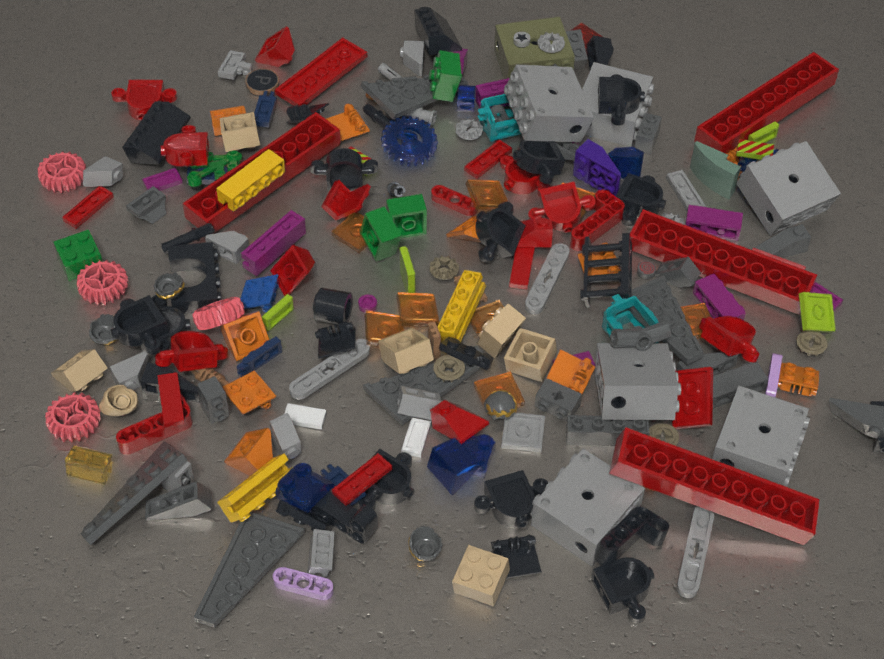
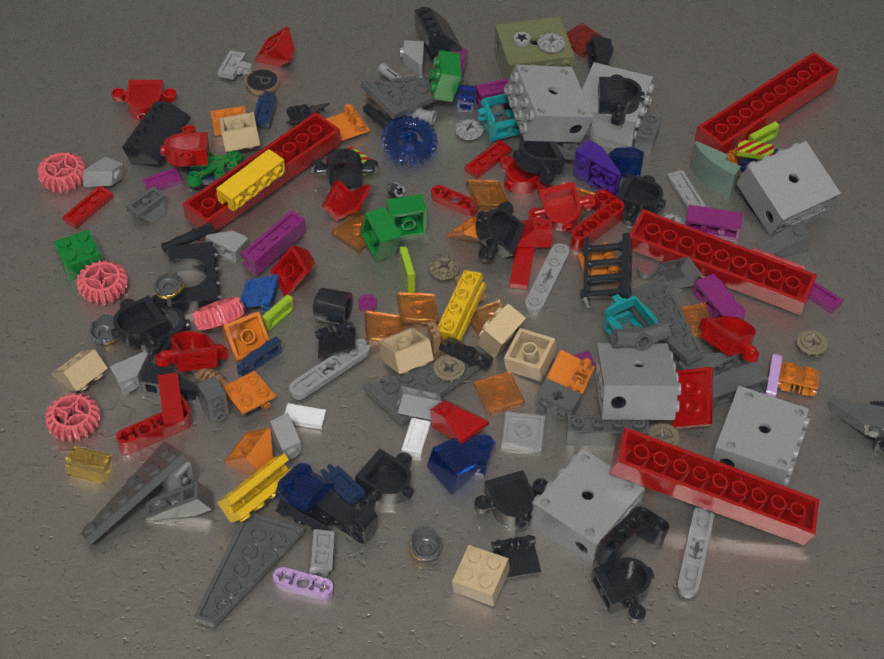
tan hair [99,385,139,417] -> none
red plate [275,37,368,106] -> none
red tile [332,453,392,506] -> none
dark grey hair [484,390,518,420] -> none
dark grey brick [566,29,588,70] -> none
lime tile [799,292,836,333] -> none

